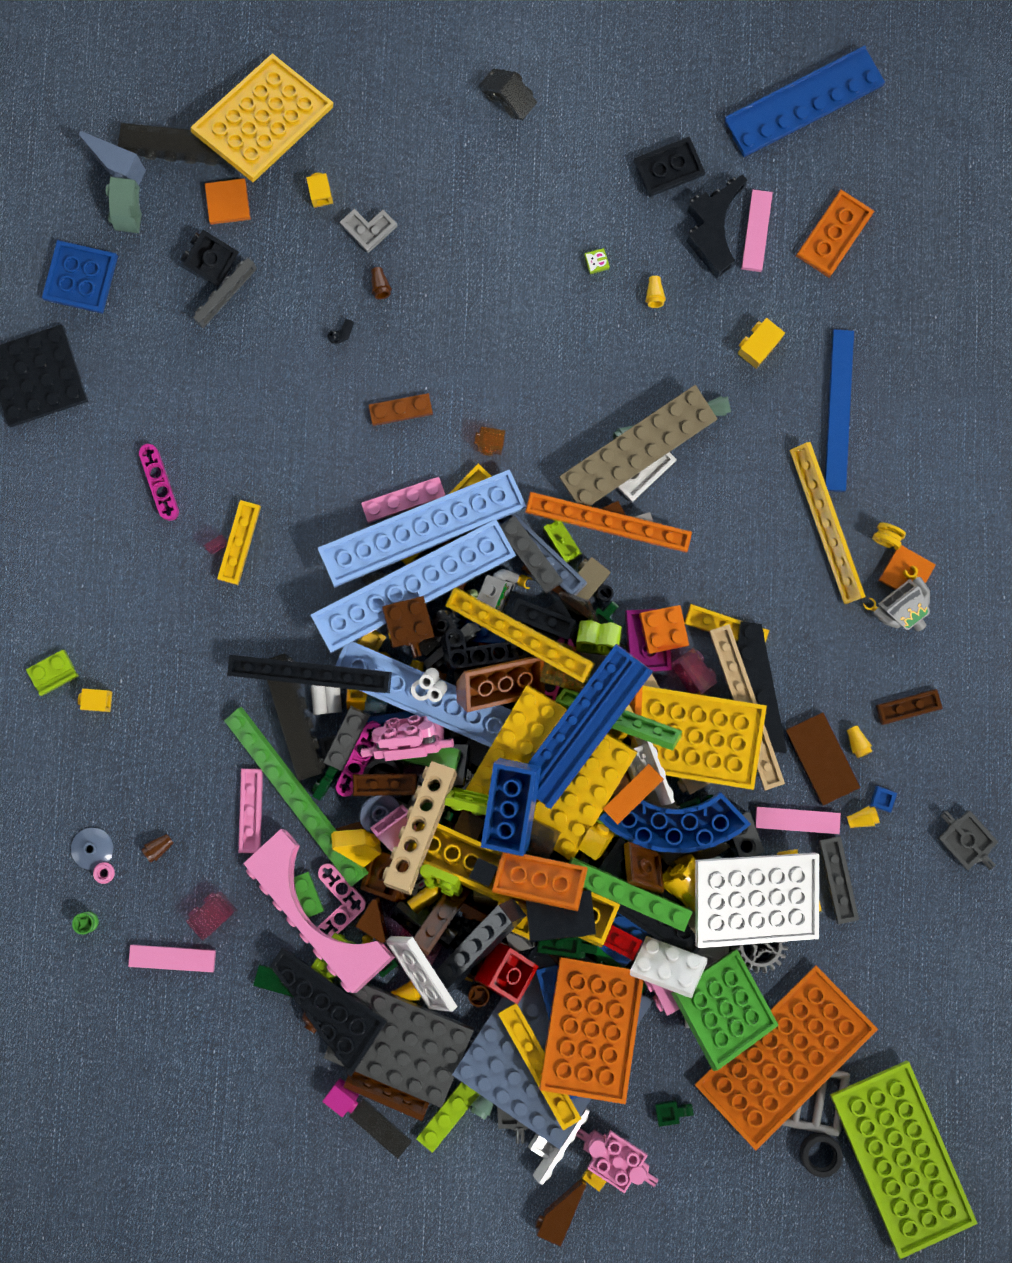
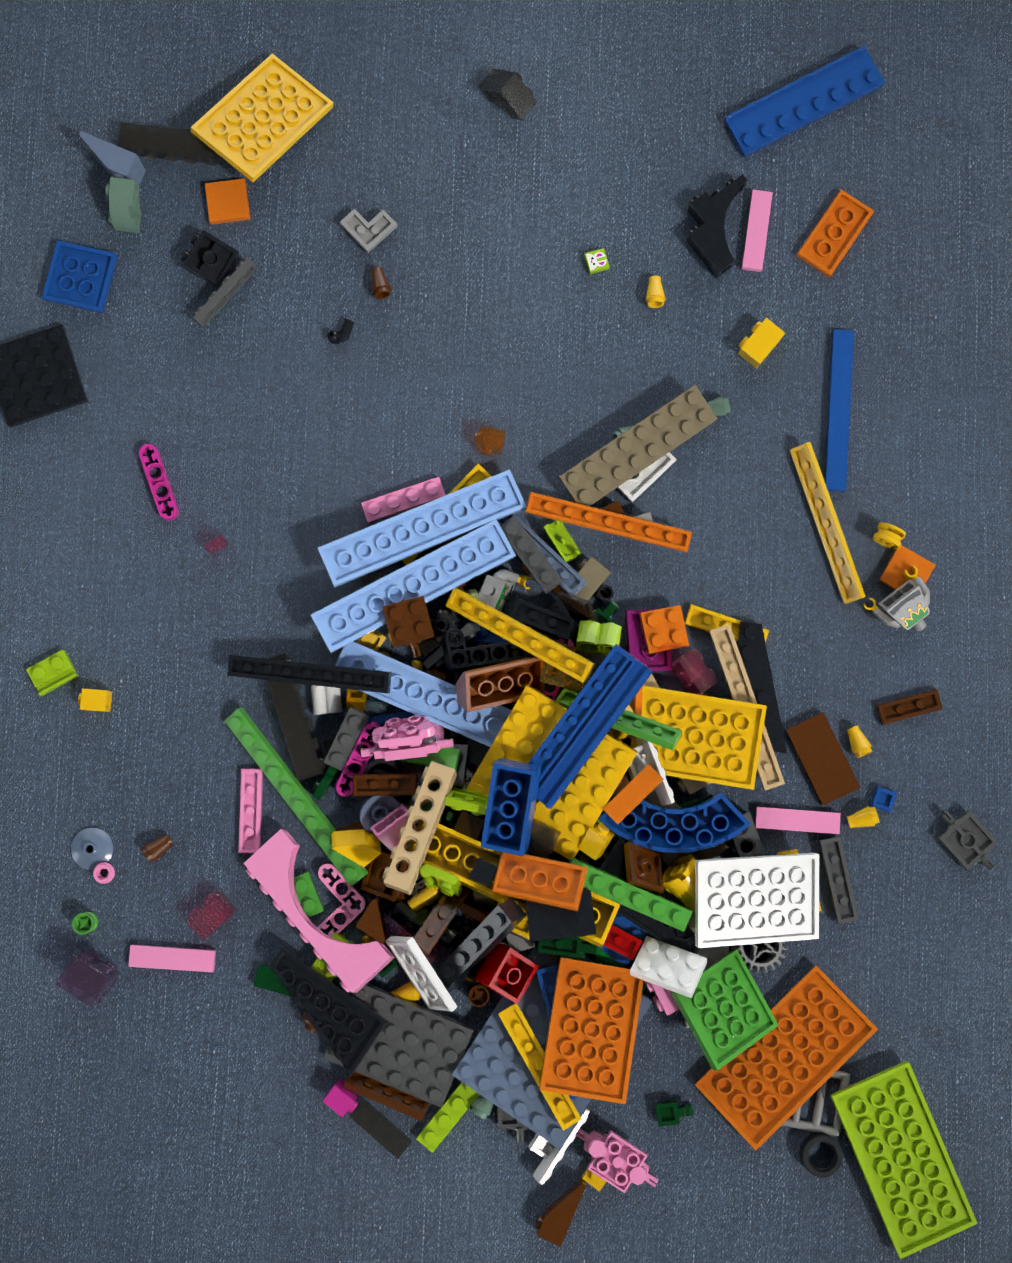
yellow plate [217,500,261,585] -> none
yellow brick [306,173,333,208] -> none
dark orange plate [369,393,433,426] -> none
white piece [411,668,447,702] -> none
black plate [633,136,705,197] -> none
none -> clear purple piece [56,950,120,1007]

